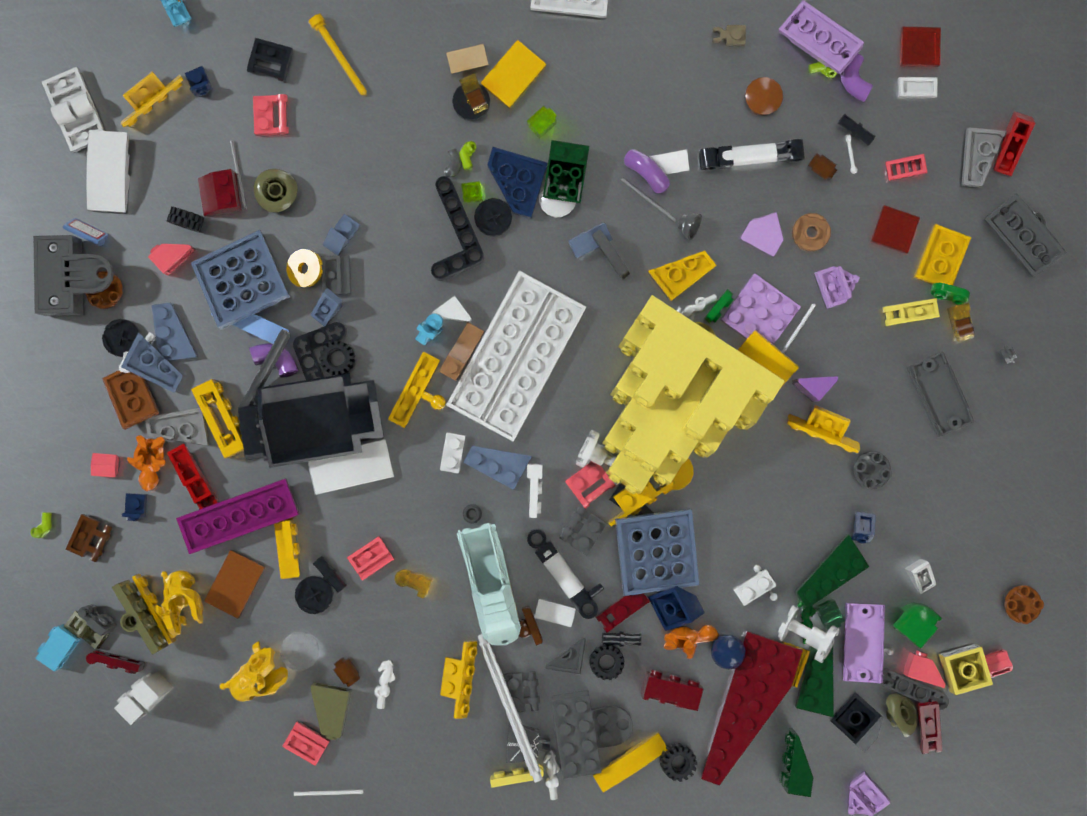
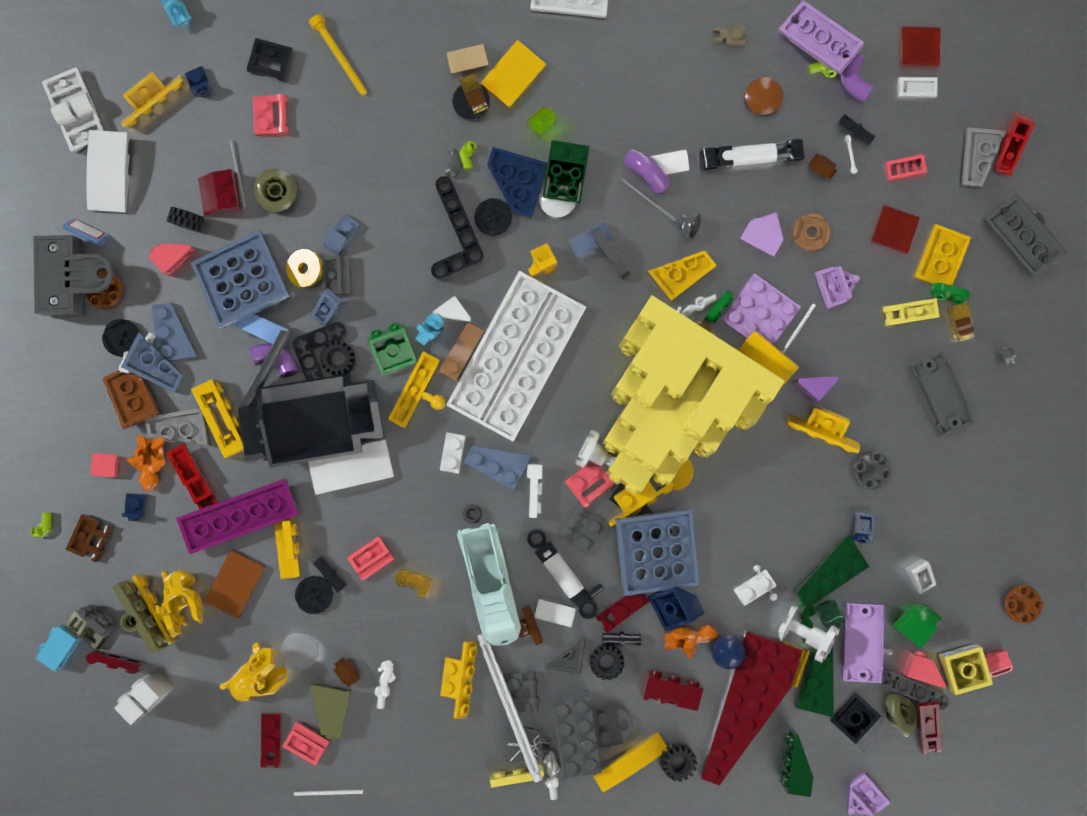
clear neon green tile [461,181,483,204] -> none
none -> dark red plate [260,713,282,768]
none -> green plate [368,322,417,375]
none -> yellow brick [528,243,557,278]

